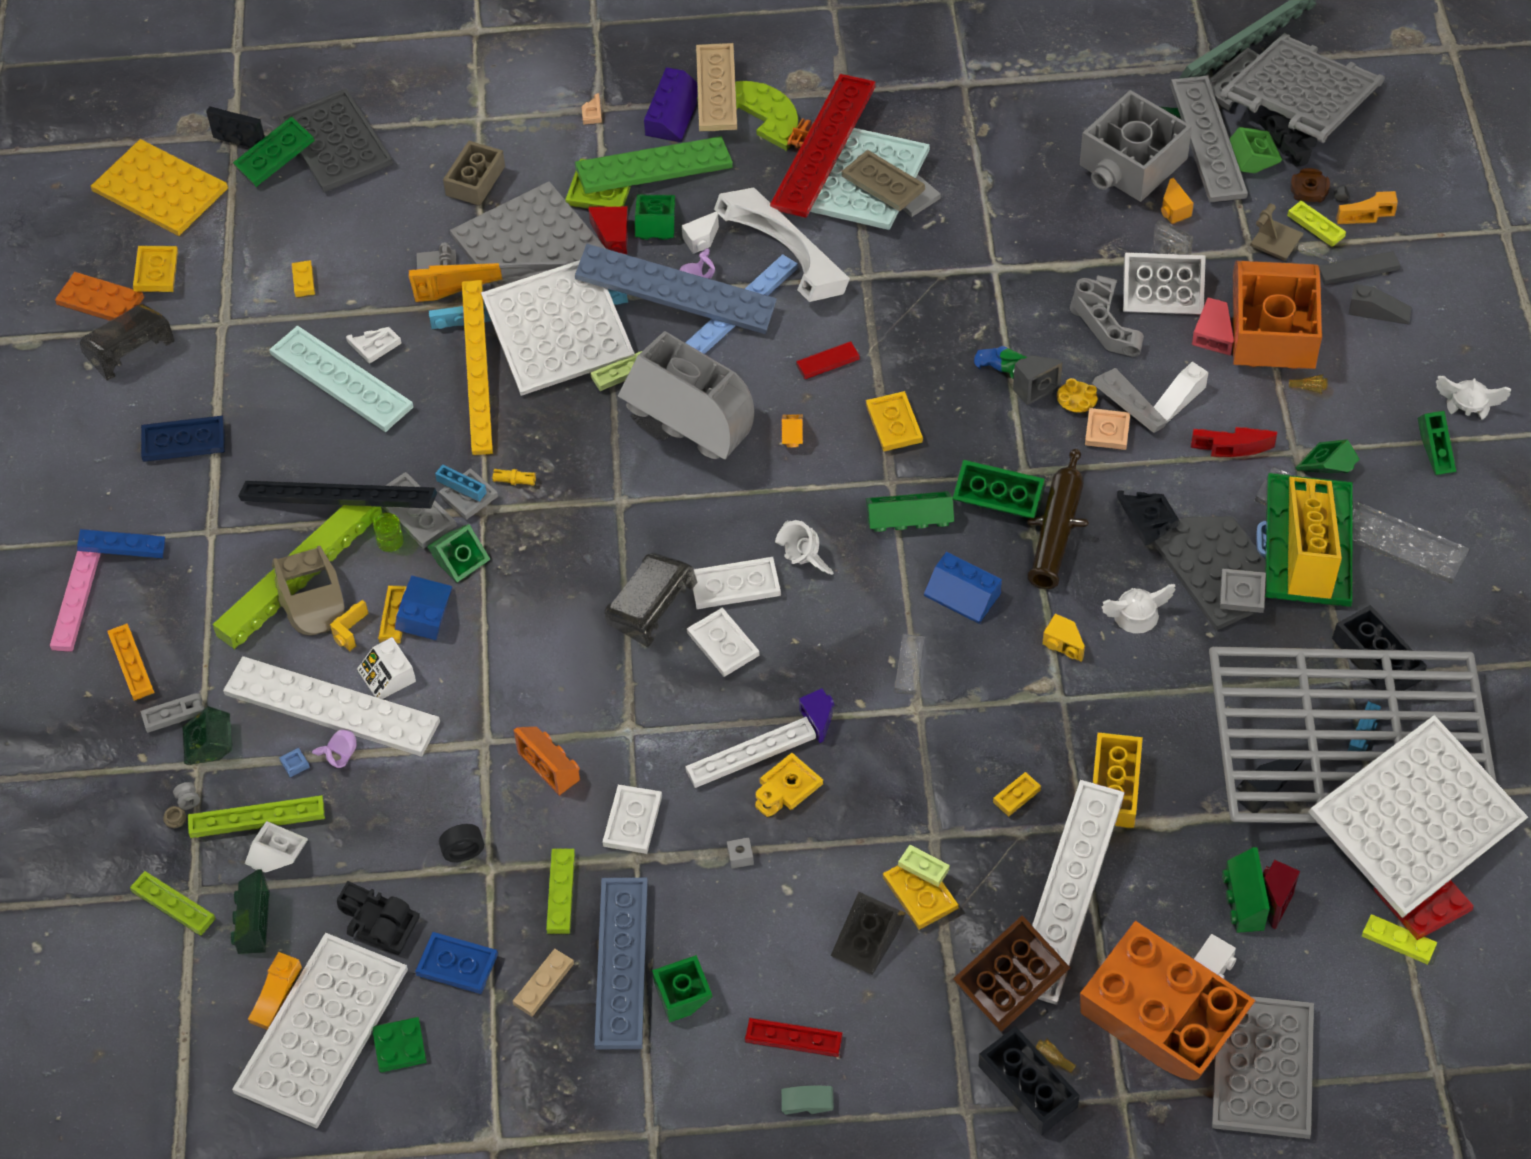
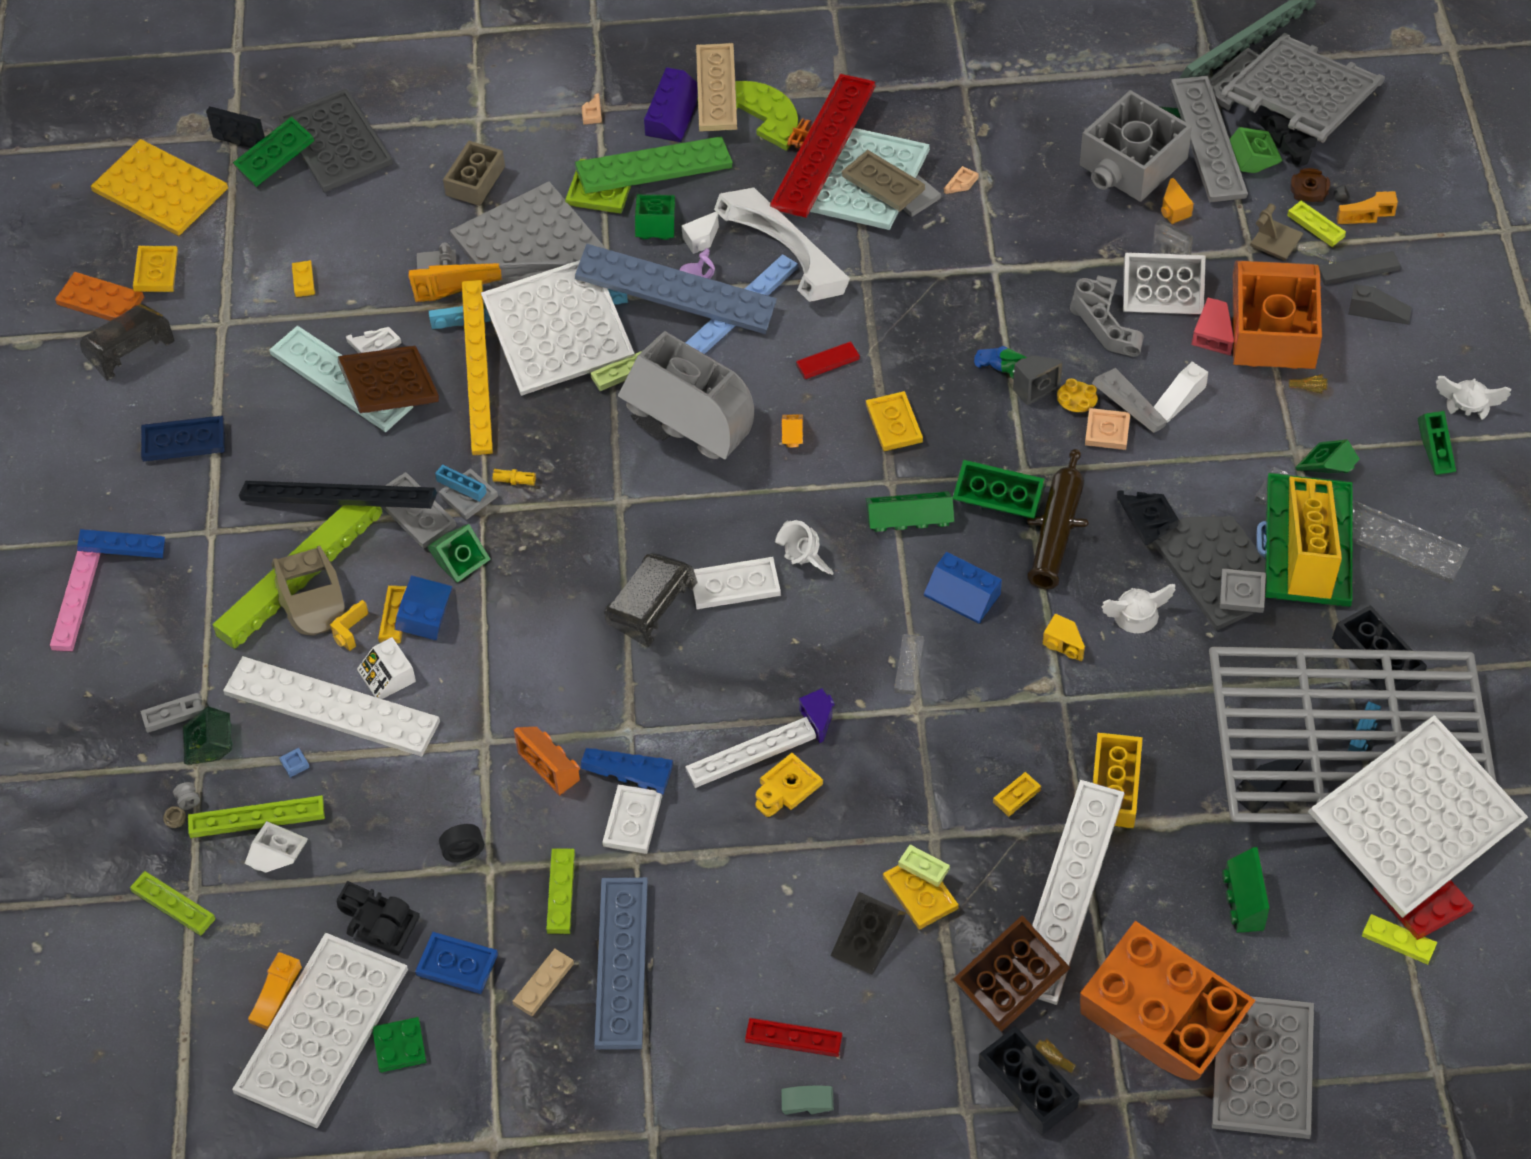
light orange plate [107,623,154,701] -> none
clear green slope [231,869,270,954] -> none
lavender piece [312,730,357,768] -> none
clear neon green wheel [373,513,404,552] -> none
red slope [589,206,629,254] -> none
green slope [652,955,713,1023] -> none
white plate [687,608,760,677] -> none
light grey piece [727,838,754,869] -> none
red slope [1191,427,1277,457] -> none
white brick [1194,934,1237,979] -> none
dark red slope [1263,859,1300,929] -> none
none -> reddish brown plate [338,345,439,413]
none -> blue wing [581,748,673,795]
none -> light nougat tile [944,166,979,194]

